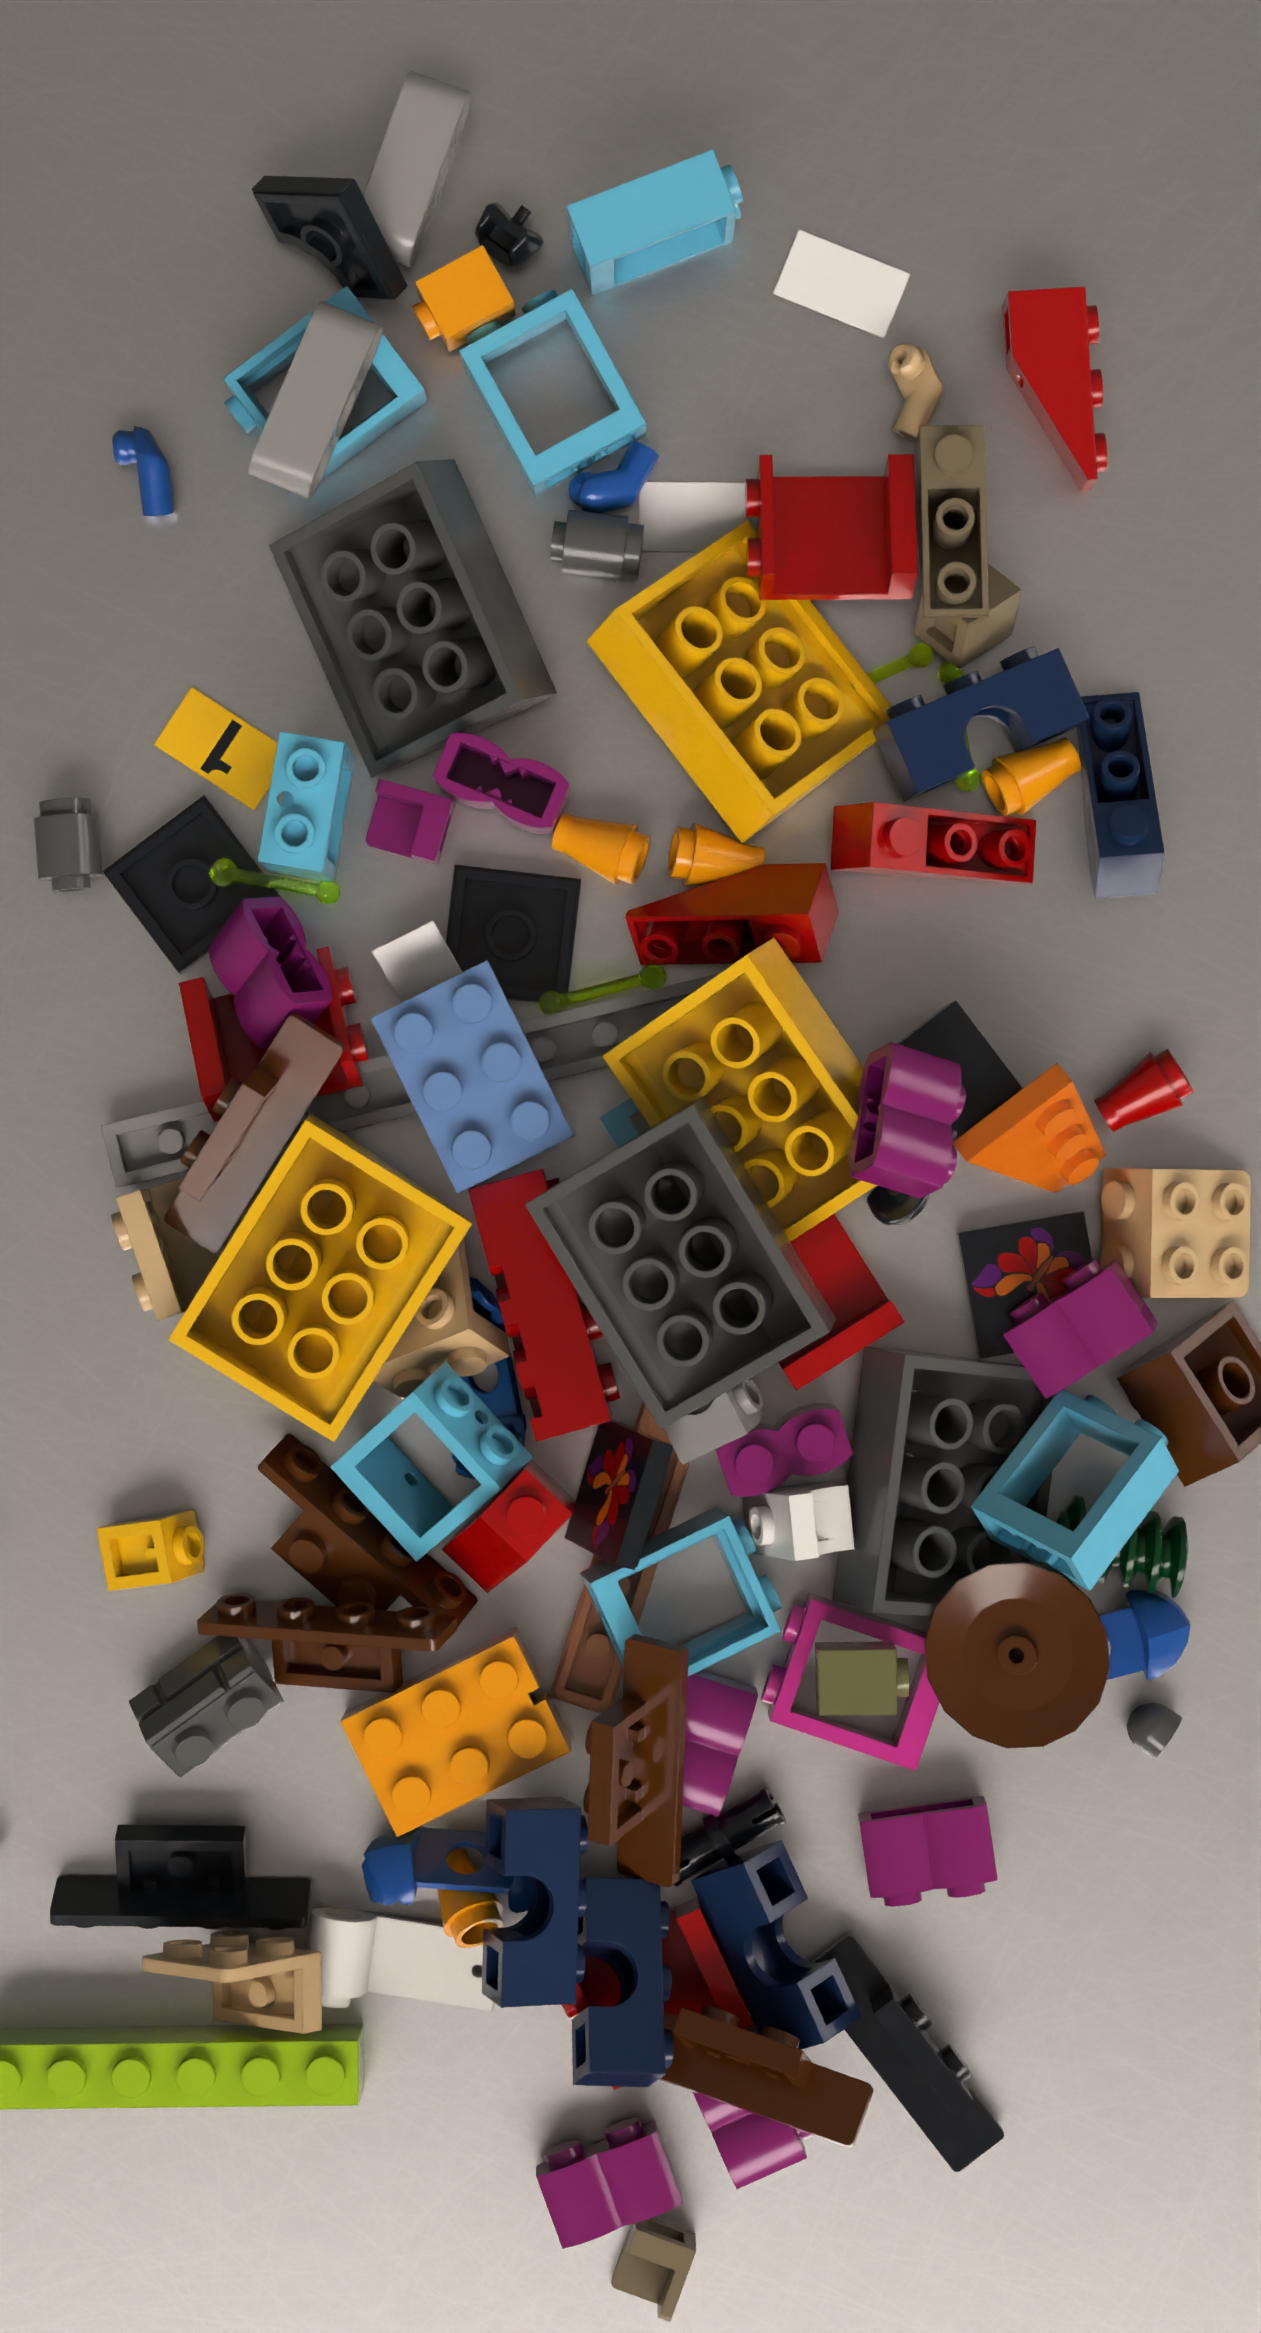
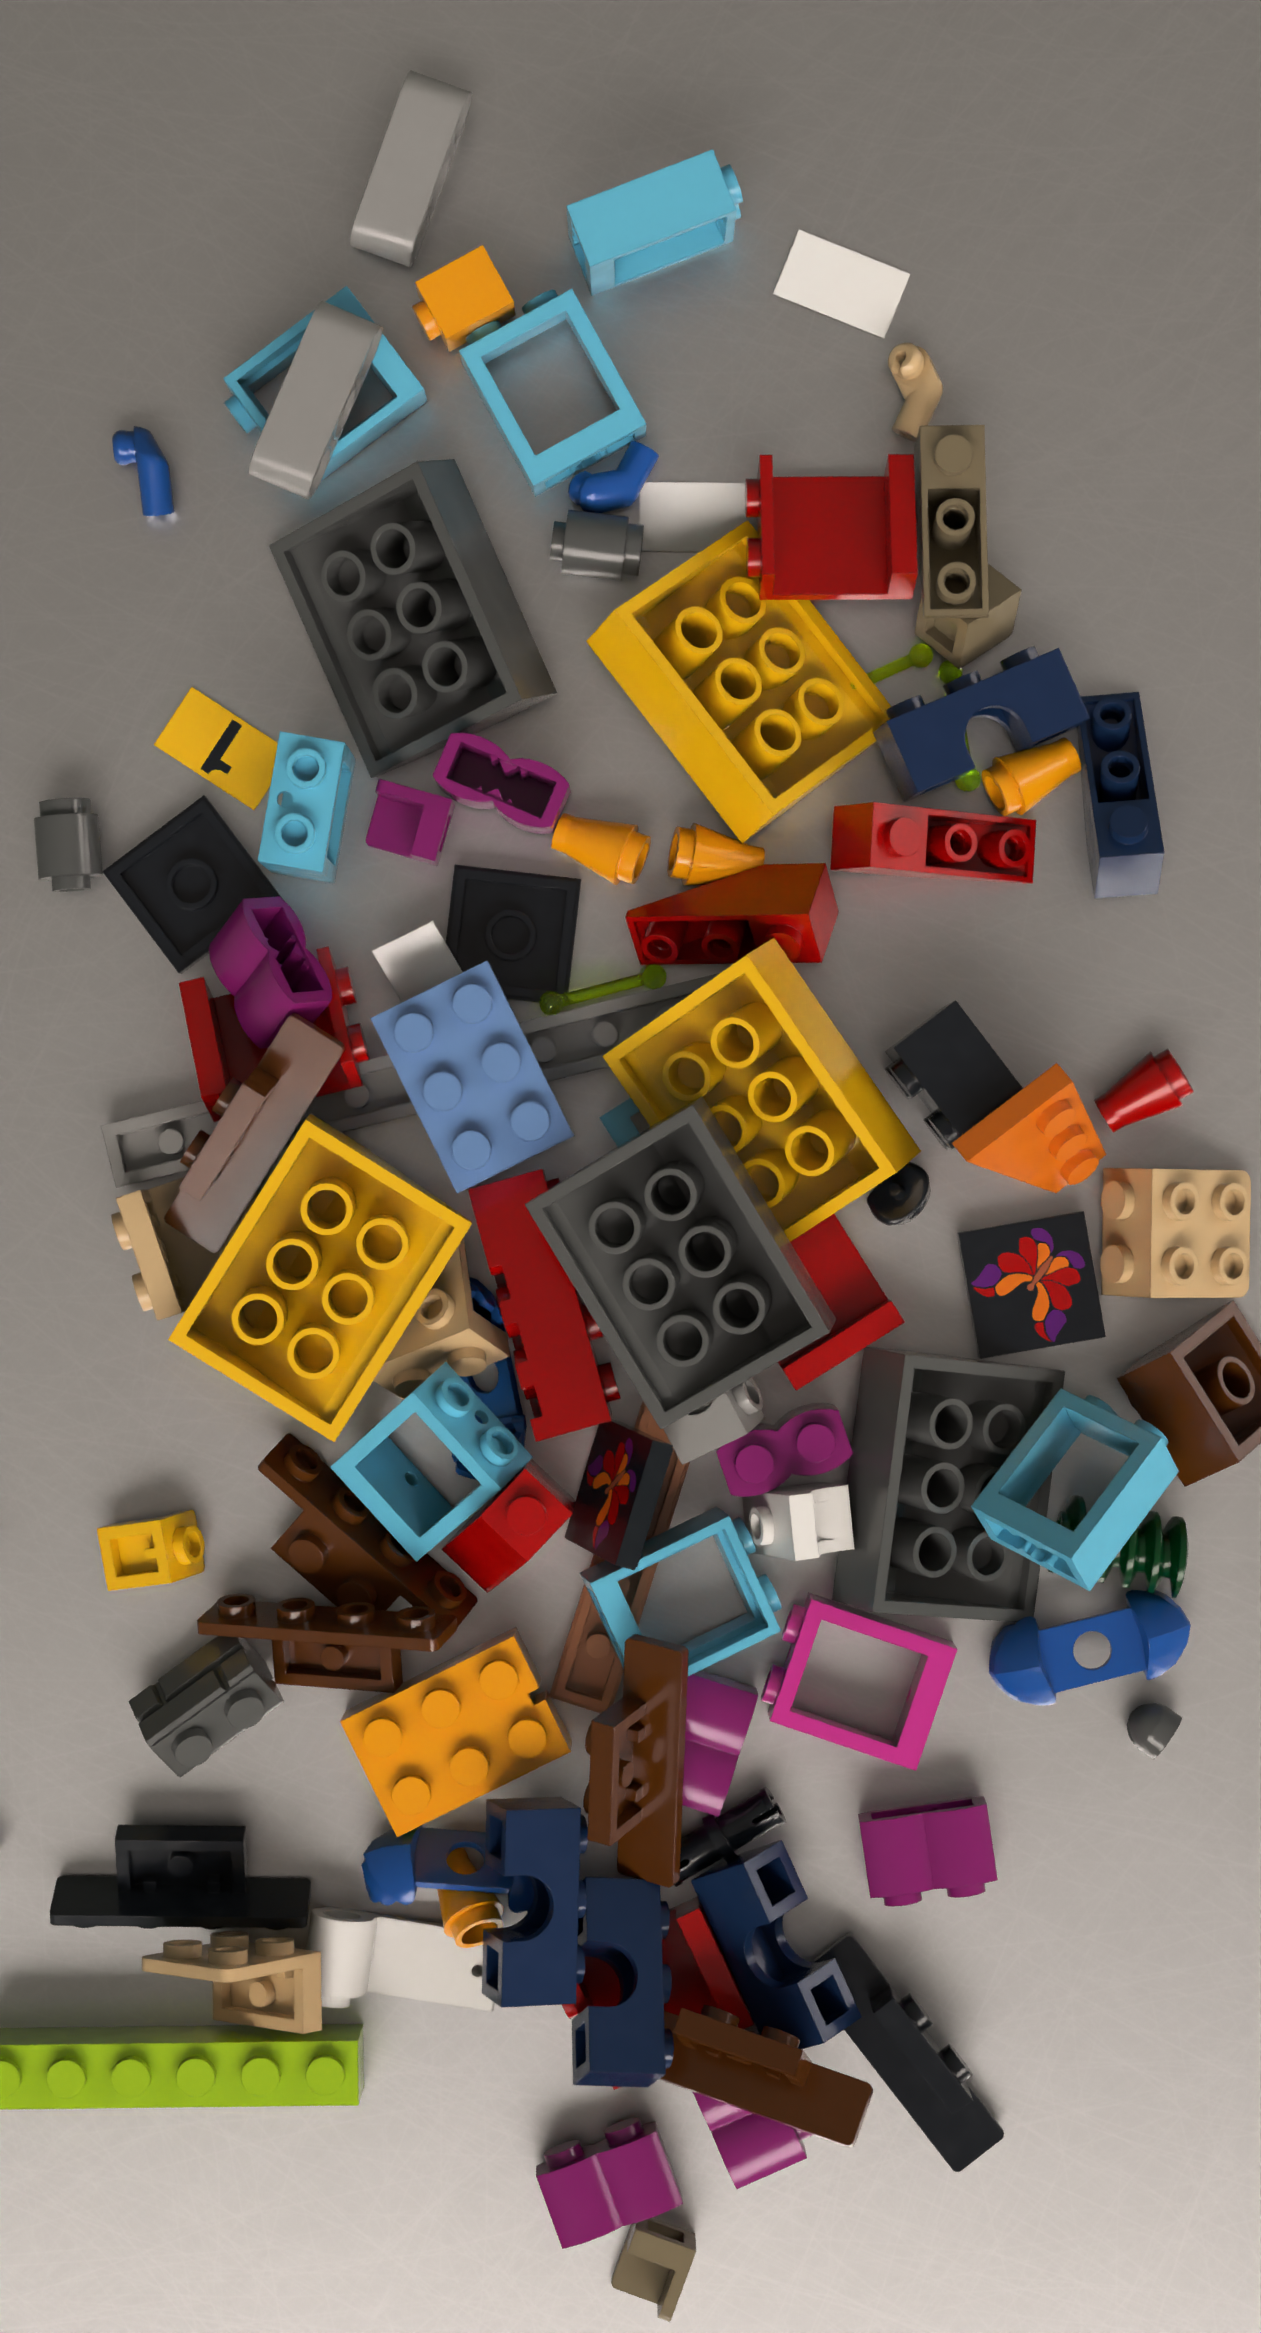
clear neon green hinge [209,858,341,905] -> none
black tile [252,176,408,300] -> none
black piece [475,203,544,268] -> none
olive brick [815,1641,909,1716] -> none
magenta brick [849,1042,966,1199] -> none
reddish brown piece [924,1562,1110,1748] -> none
red slope [1002,286,1107,491] -> none
magenta brick [1003,1258,1158,1399] -> none

